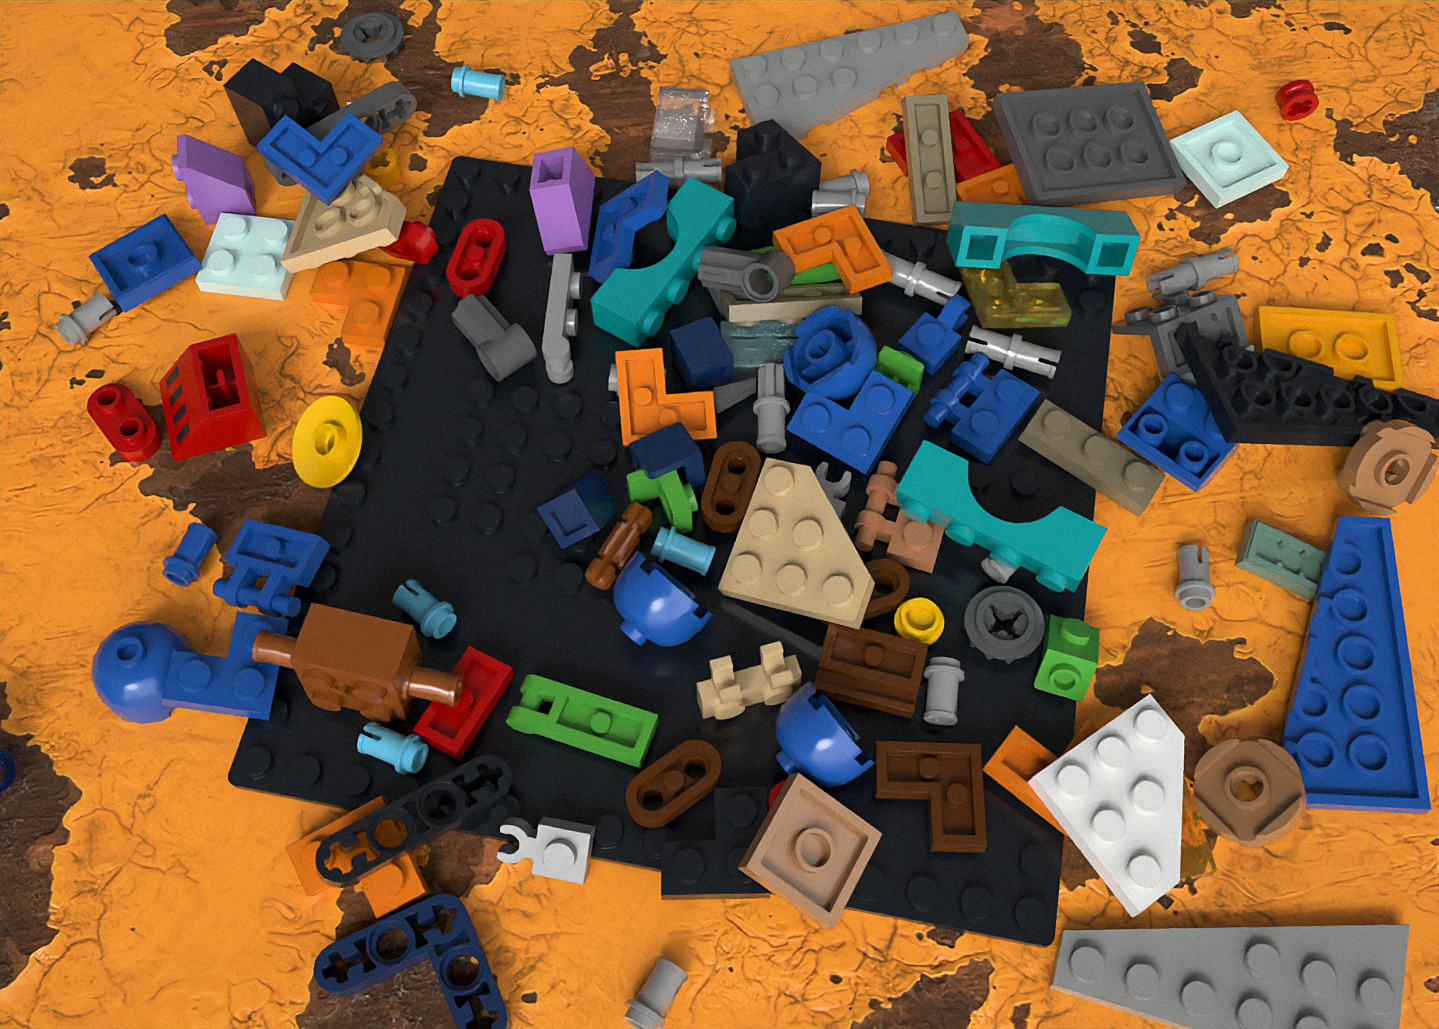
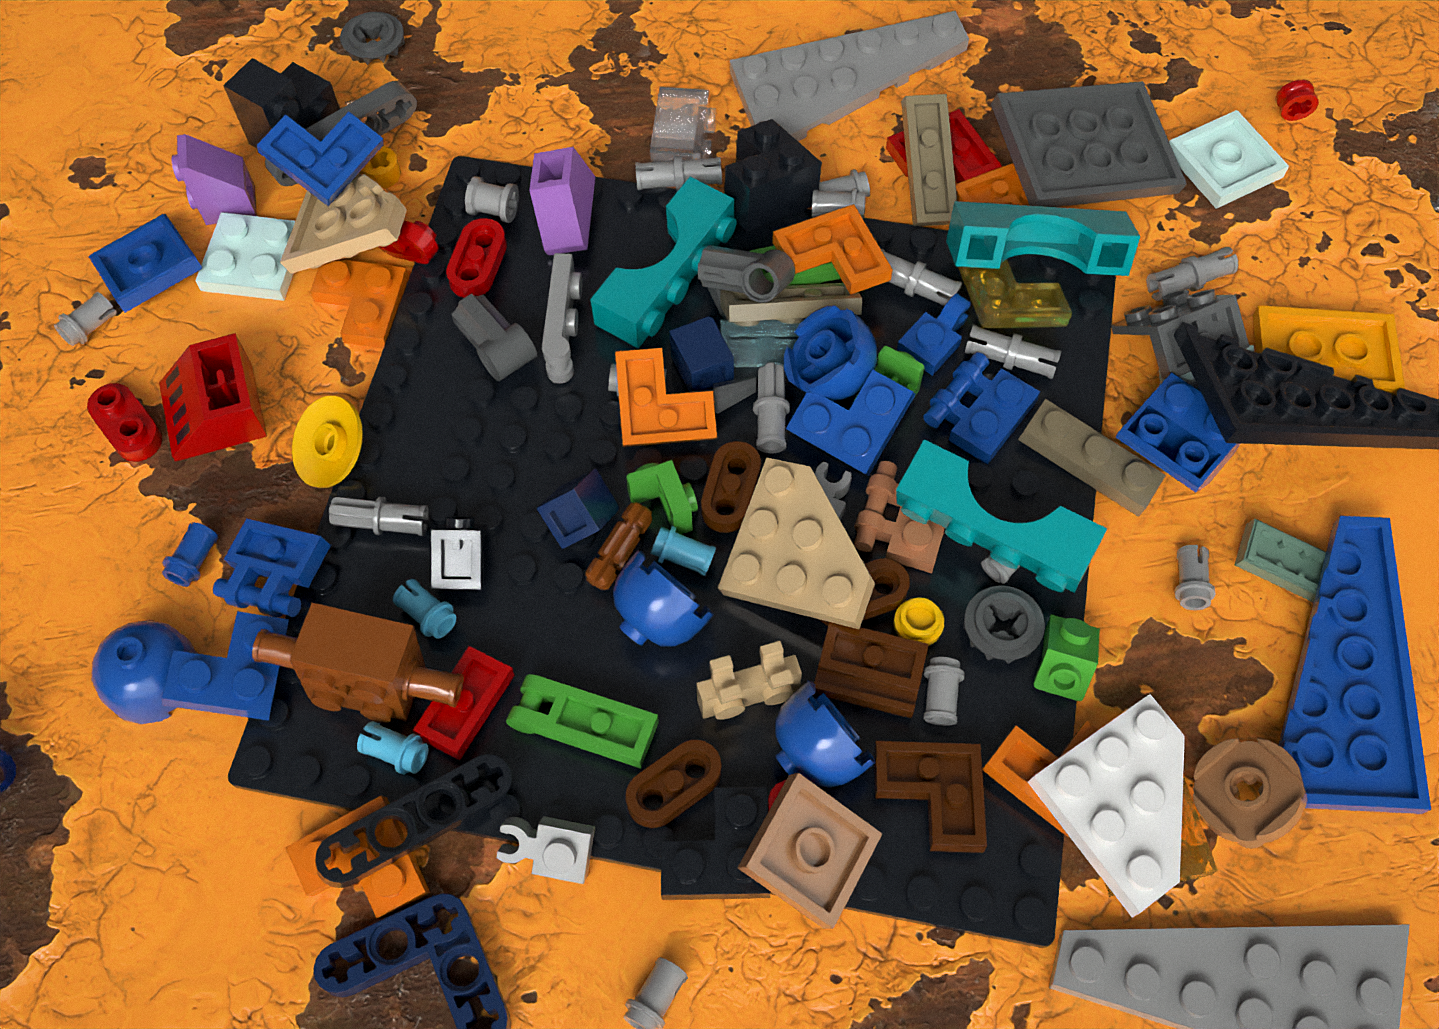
medium azure pin [451,64,505,101] -> none
blue plate [588,170,670,283] -> none
dark blue panel [629,421,706,489] -> none
medium nougat plate [1337,420,1438,516] -> none
none -> light grey axle [329,497,429,536]
none -> bracket [431,516,488,589]
none -> light grey bush [465,176,519,223]

